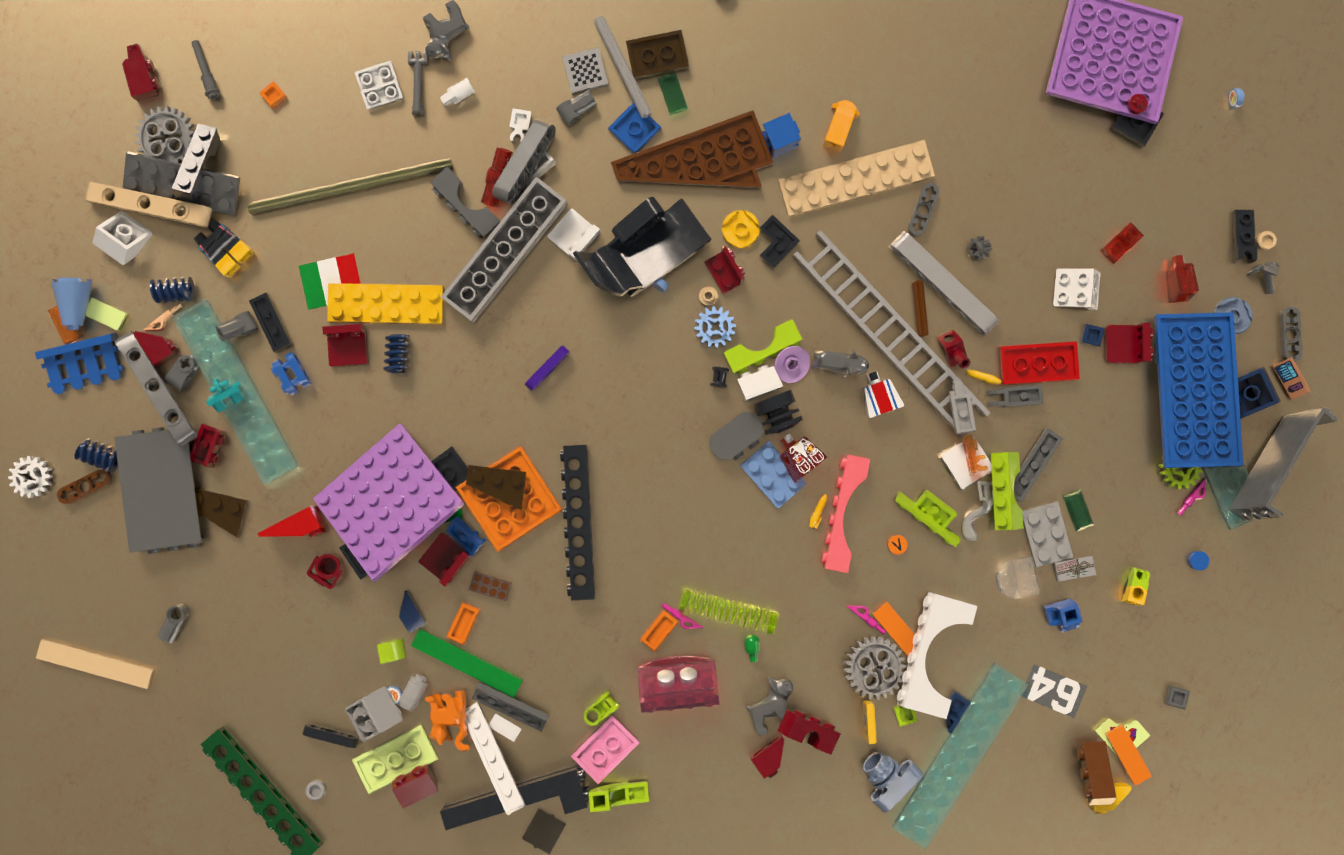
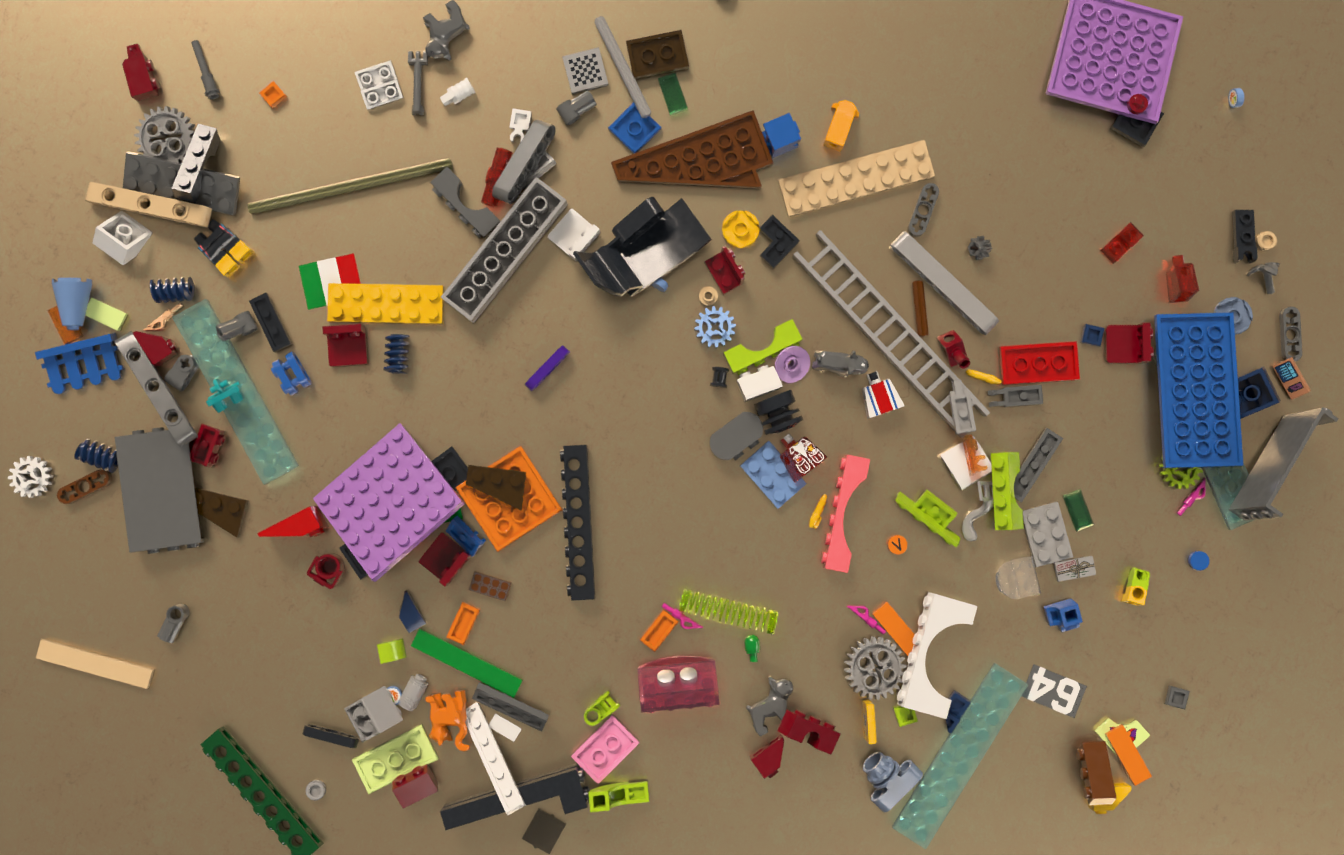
white bracket [1053,269,1101,310] -> none

